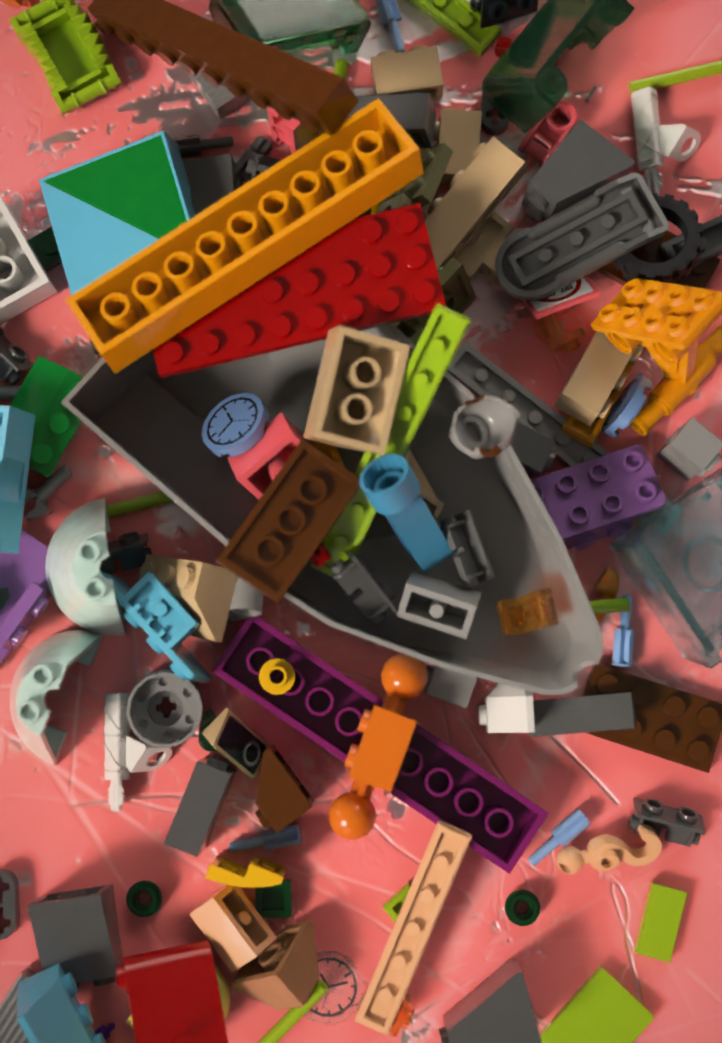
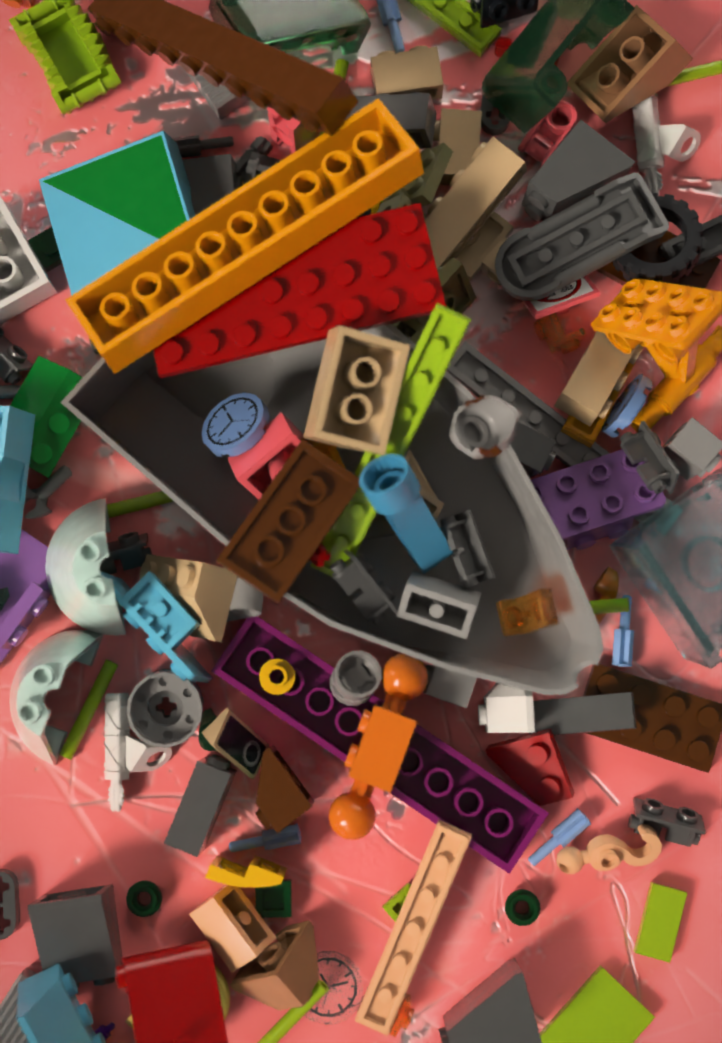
none -> lime bar [59,659,118,760]
none -> light grey wheel [330,651,382,706]
none -> red wing [486,728,575,806]
none -> medium nougat slope [566,5,693,123]
none -> dark grey hinge [620,421,680,494]

